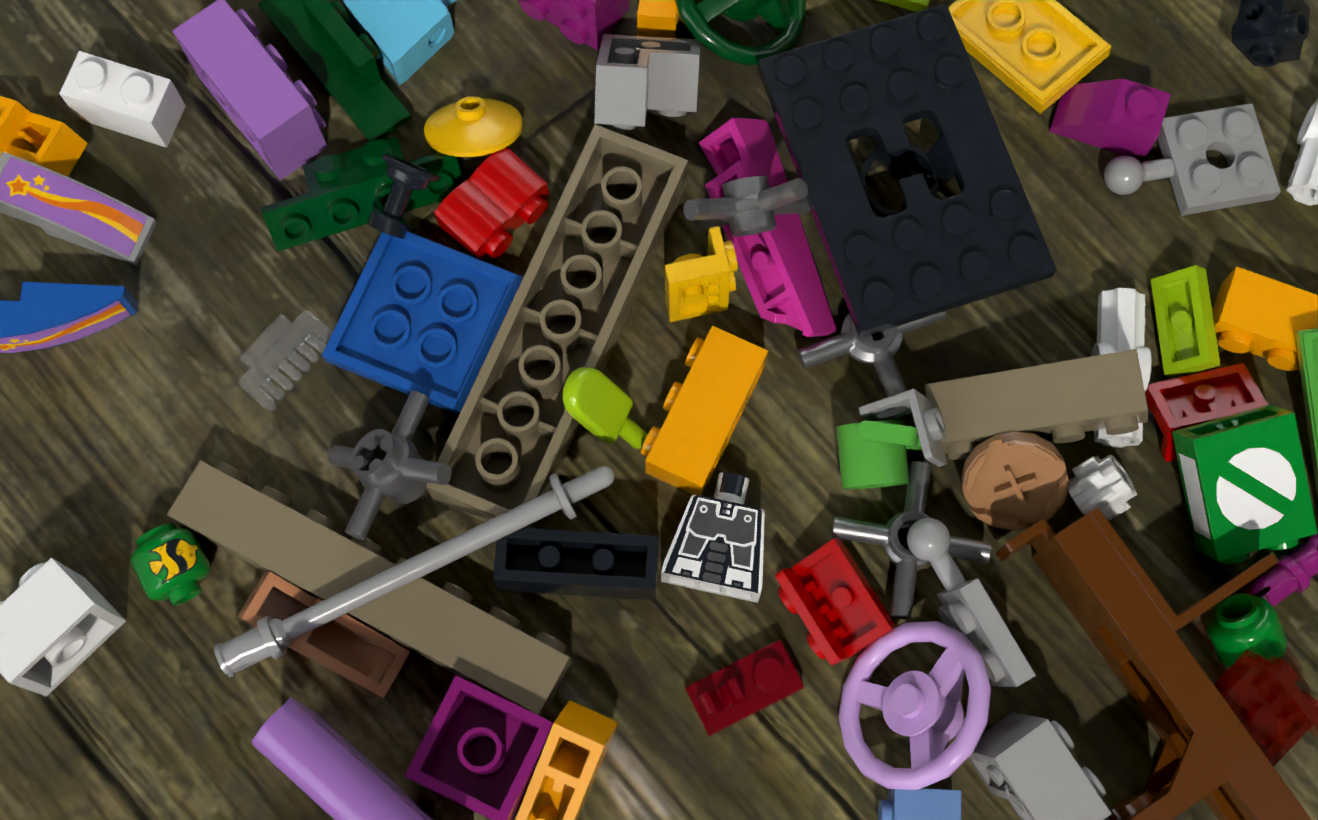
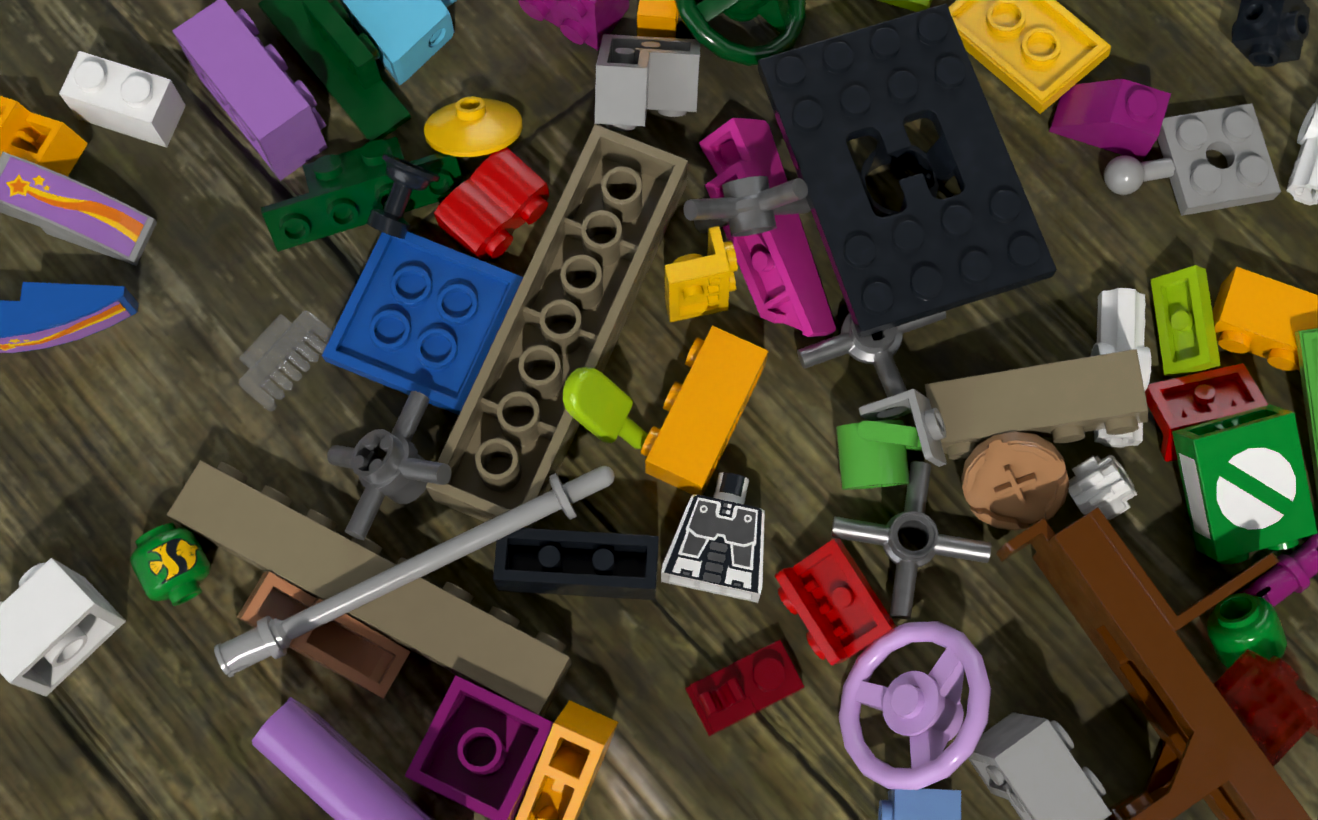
light grey plate [907,518,1036,687] -> none

